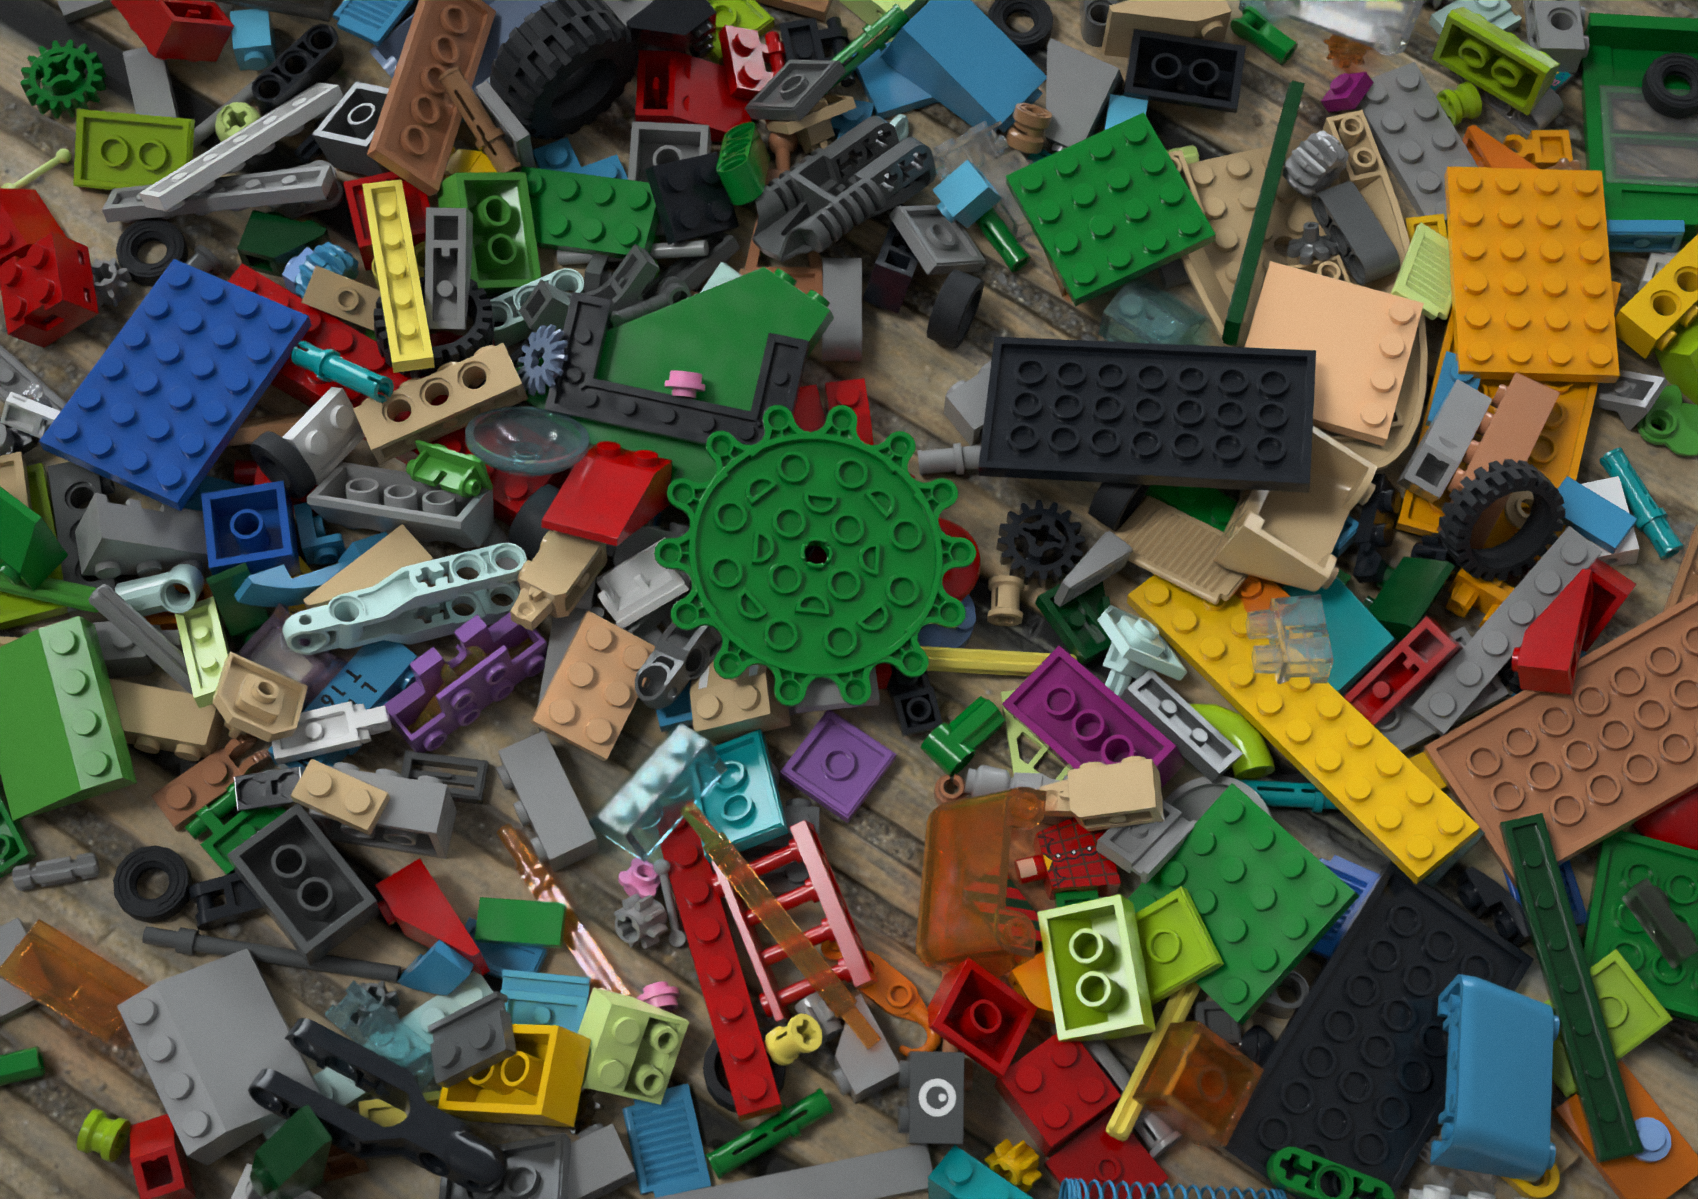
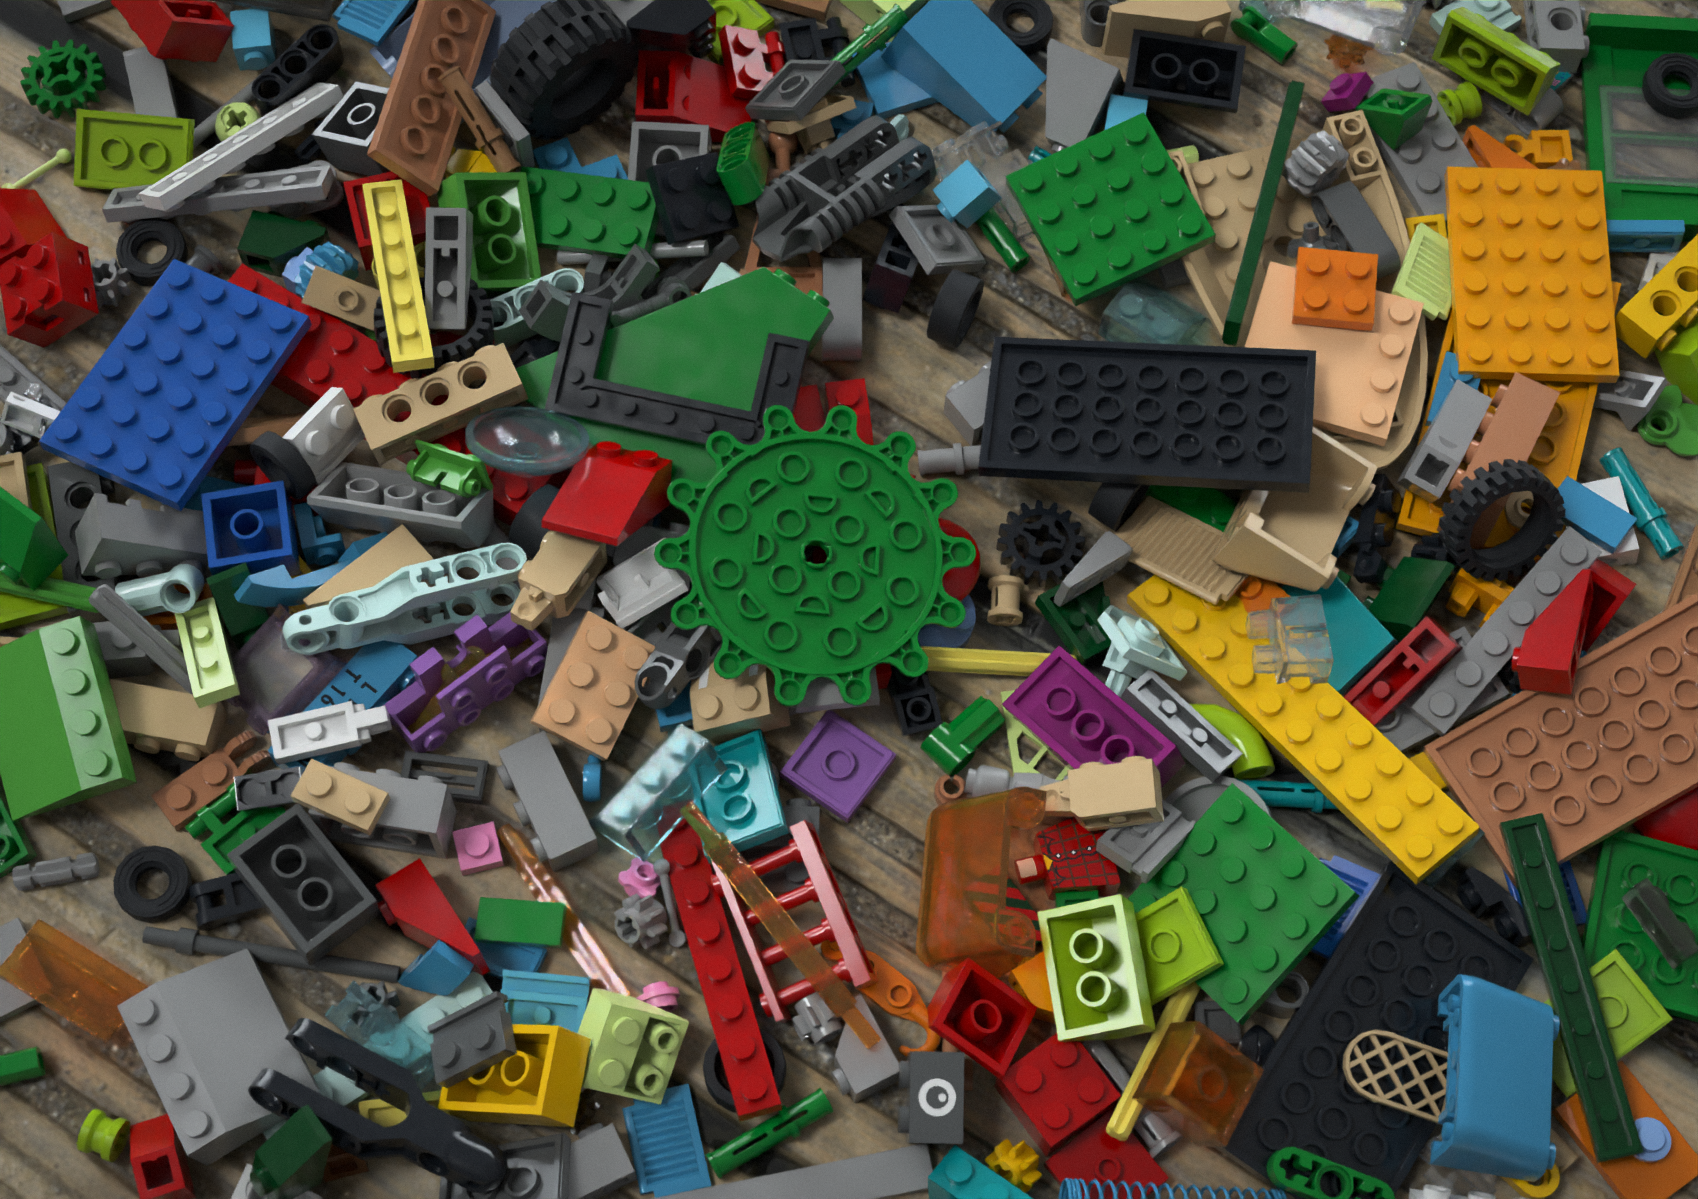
tan piece [212,651,308,742] -> none
teal pin [291,341,394,403] -> none
sand blue gear [517,324,568,396] -> none
bright pink plate [664,371,706,399] -> none
light yellow bush [765,1013,823,1066] -> none
medium nougat wheel [1005,103,1053,154] -> none
none -> bright pink plate [452,821,504,876]
none -> dark azure piece [583,755,602,802]
none -> orange plate [1291,247,1378,331]
none -> tan window [1343,1030,1448,1125]
none -> green slope [1355,88,1433,150]

